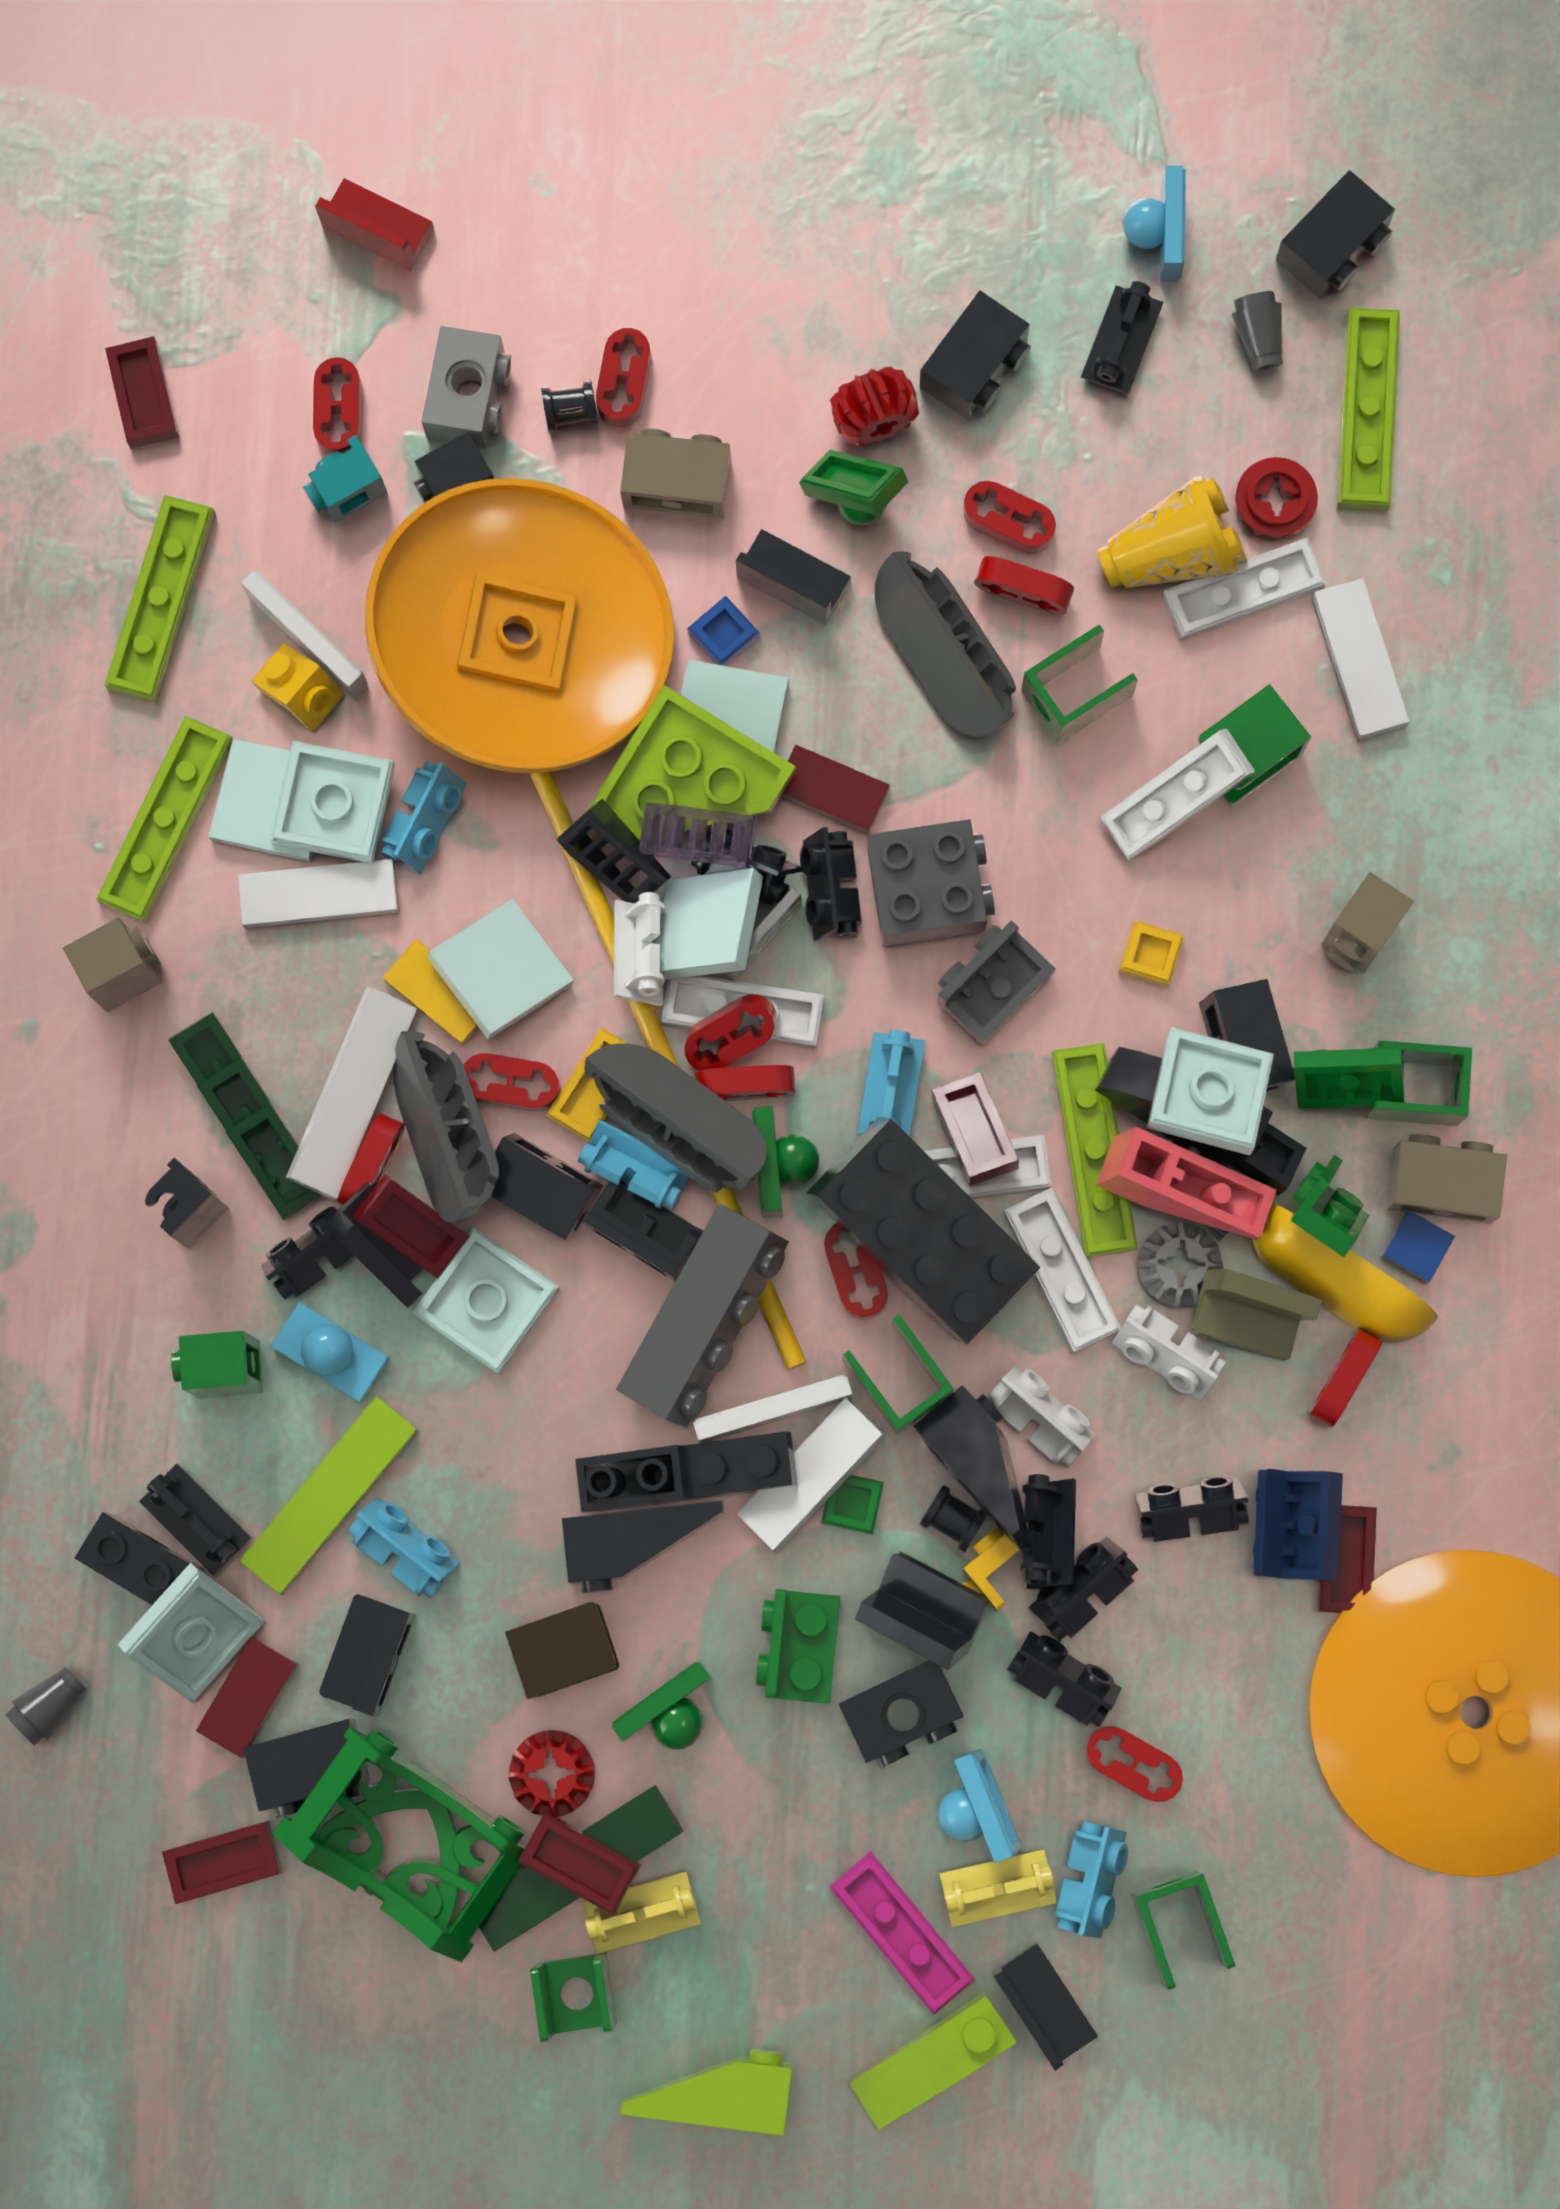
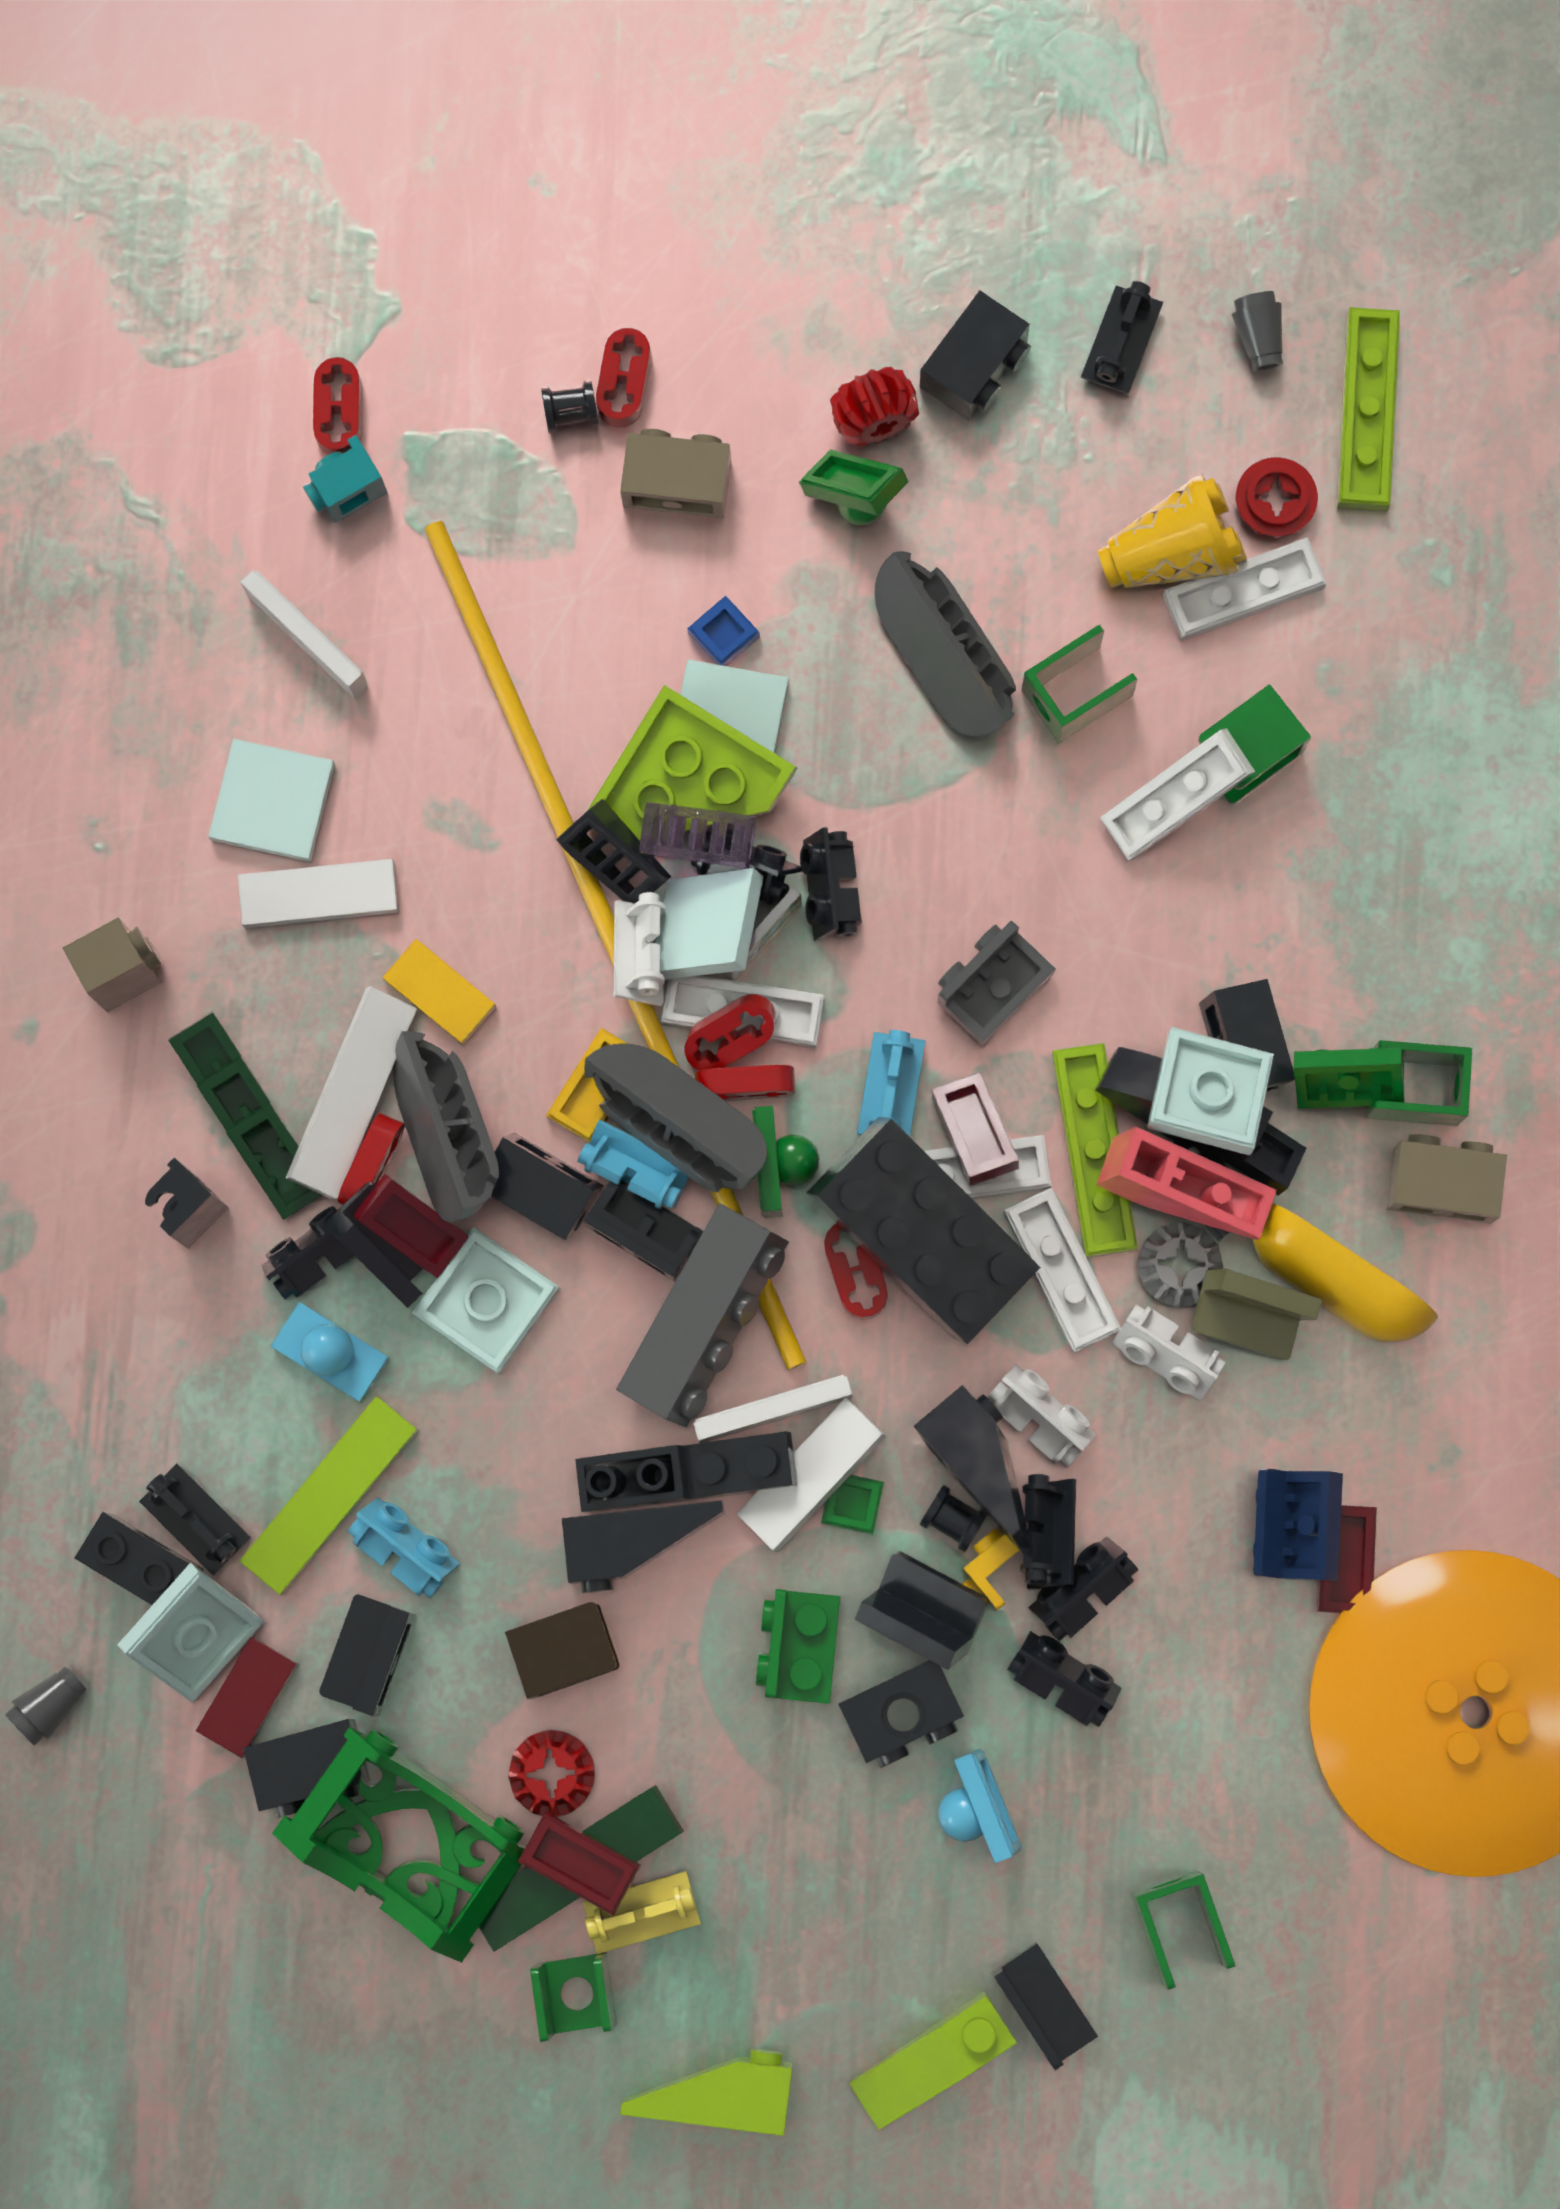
lime tile [96,715,233,924] -> none
lime tile [104,495,216,703] -> none
dark red tile [105,336,180,449] -> none
dark red tile [162,1821,283,1905] -> none
green brick [171,1331,263,1398] -> none
yellow bracket [251,642,344,731] -> none
light aqua tile [269,741,395,864] -> none
red panel [315,178,434,271] -> none
light orange dish [364,478,674,773] -> none
medium azure hinge [380,761,467,874] -> none
black brick [413,432,494,503] -> none
light grey brick [421,326,511,449] -> none
light aqua tile [427,898,574,1040] -> none
red beam [463,1053,560,1112] -> none
green tile [612,1662,712,1750] -> none
black panel [735,529,851,625] -> none
dark red tile [780,744,890,834] -> none
dark pink tile [829,1851,975,2015] -> none
green piece [842,1314,954,1435] -> none
dark grey brick [867,819,995,947] -> none
light yellow hinge [939,1849,1057,1927] -> none
red beam [963,480,1056,554] -> none
red beam [974,556,1075,615] -> none
medium azure hinge [1054,1821,1128,1938] -> none
red beam [1085,1726,1183,1802] -> none
yellow tile [1118,920,1185,988] -> none
medium azure tile [1122,166,1186,282] -> none
black hinge [1135,1476,1249,1542] -> none
black brick [1276,170,1395,299] -> none
green bracket [1290,1155,1370,1257] -> none
red beam [1309,1328,1382,1428] -> none
white tile [1312,578,1410,740] -> none
dark tan brick [1321,872,1414,973] -> none
blue tile [1381,1210,1455,1284] -> none

